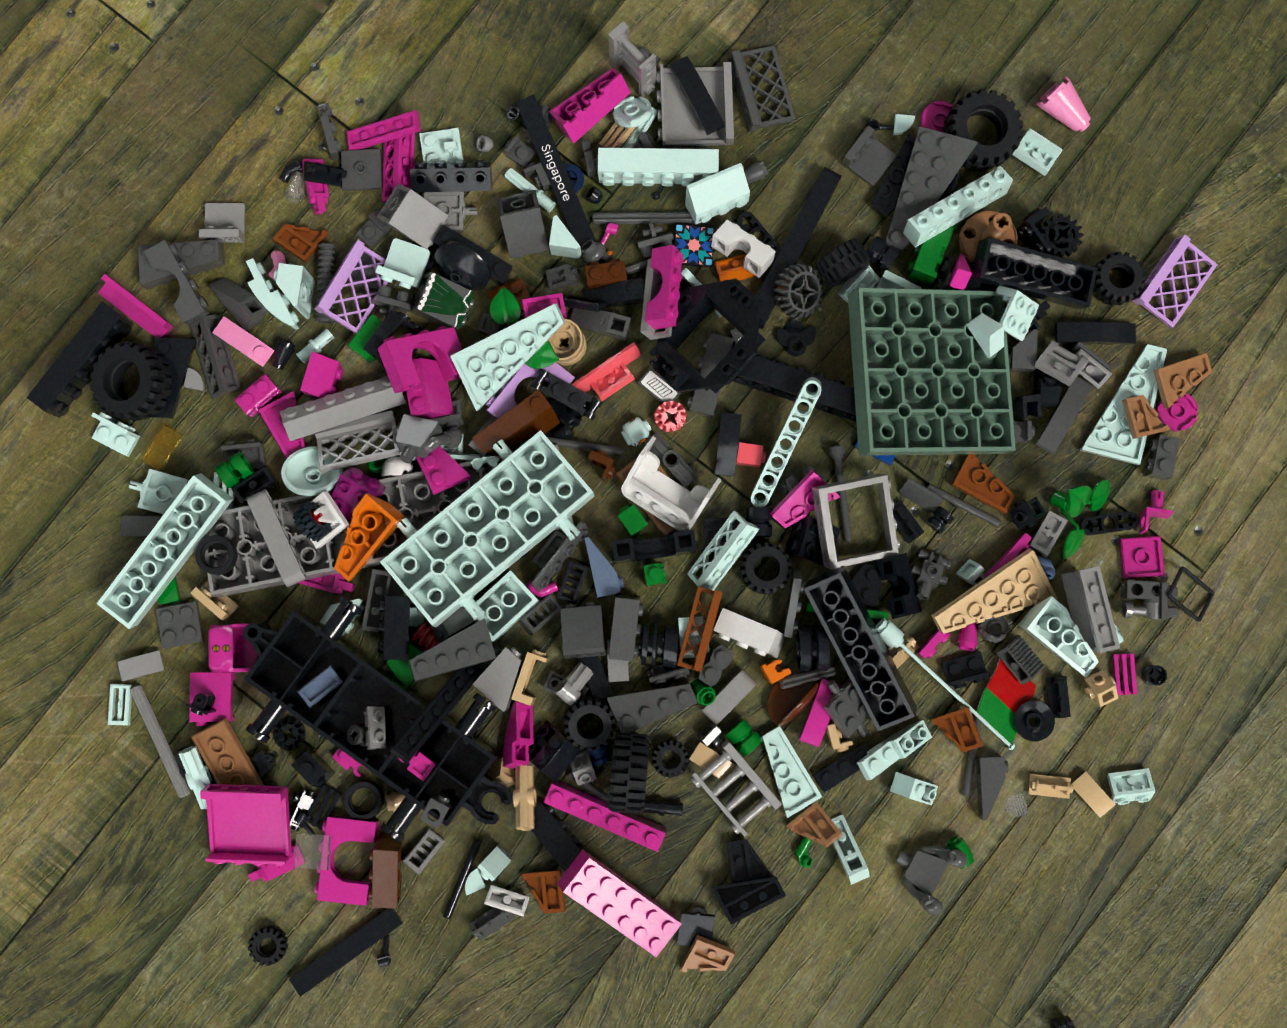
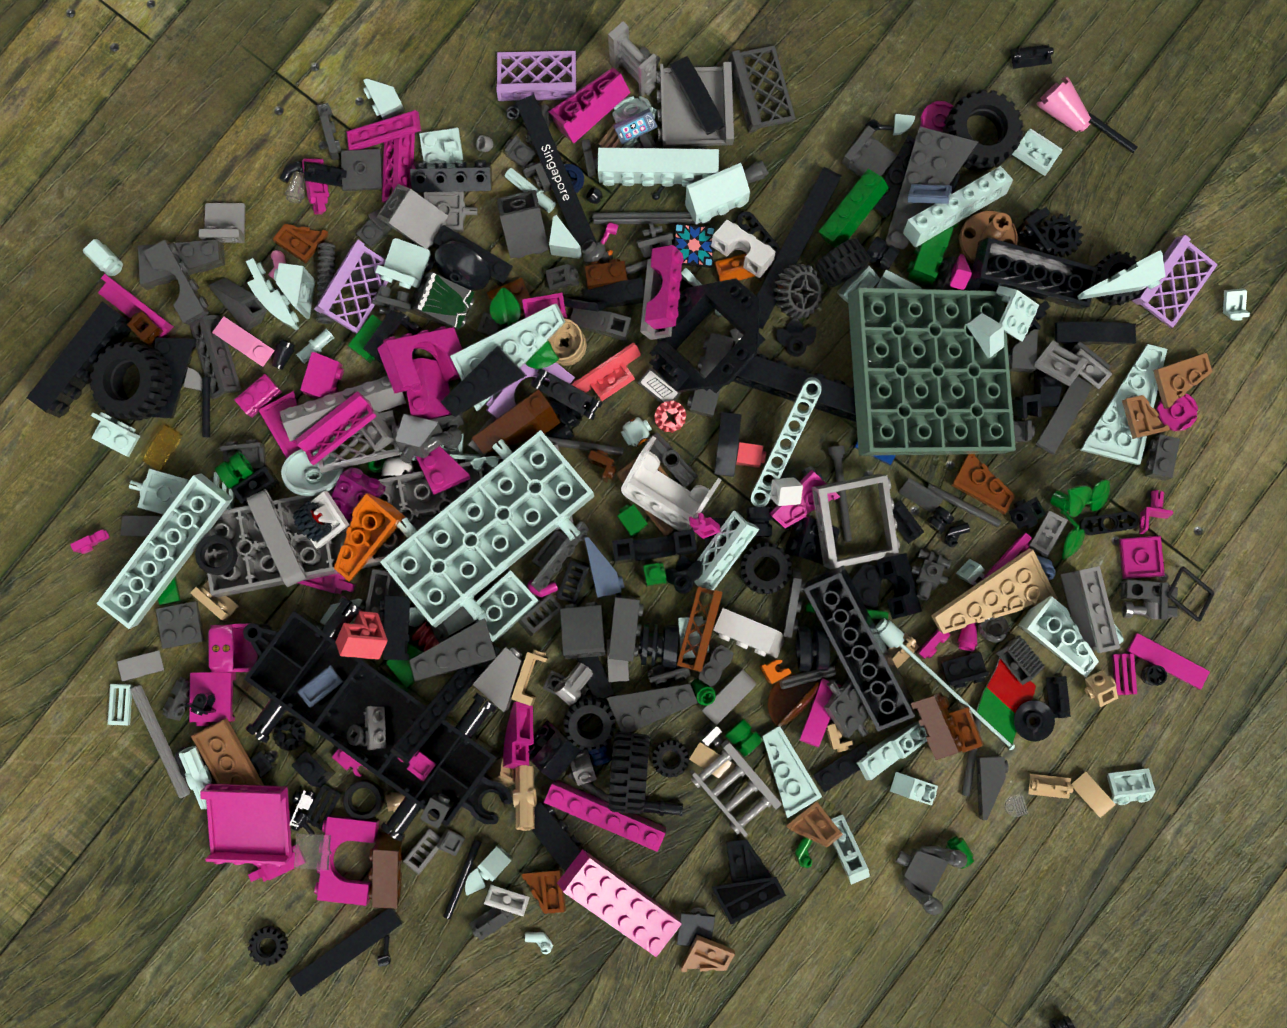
none -> dark pink plate [70,529,110,554]
none -> light aqua brick [83,239,123,276]
none -> reddish brown brick [127,311,164,345]
none -> dark grey hinge [162,677,190,721]
none -> black bar [202,377,210,437]
none -> dark pink fence [295,391,377,465]
none -> coral brick [336,611,388,659]
none -> light grey slope [360,410,394,452]
none -> light aqua slope [363,79,405,120]
none -> dark grey tile [437,828,465,856]
none -> black wing [441,346,527,417]
none -> lavender fence [497,51,576,101]
none -> light aqua arm [525,932,553,954]
none -> tile [613,108,657,144]
none -> black plate [665,555,702,594]
none -> dark pink plate [689,513,721,539]
none -> white panel [770,477,803,506]
none -> green brick [818,168,889,248]
none -> sand blue tile [908,184,952,204]
none -> reddish brown wedge [911,692,963,760]
none -> black arm [945,523,970,547]
none -> black hinge [1010,44,1054,69]
none -> light aqua wedge [1077,250,1165,300]
none -> black bar [1089,113,1138,153]
none -> dark pink tile [1127,633,1210,690]
none -> light aqua bracket [1223,289,1250,320]

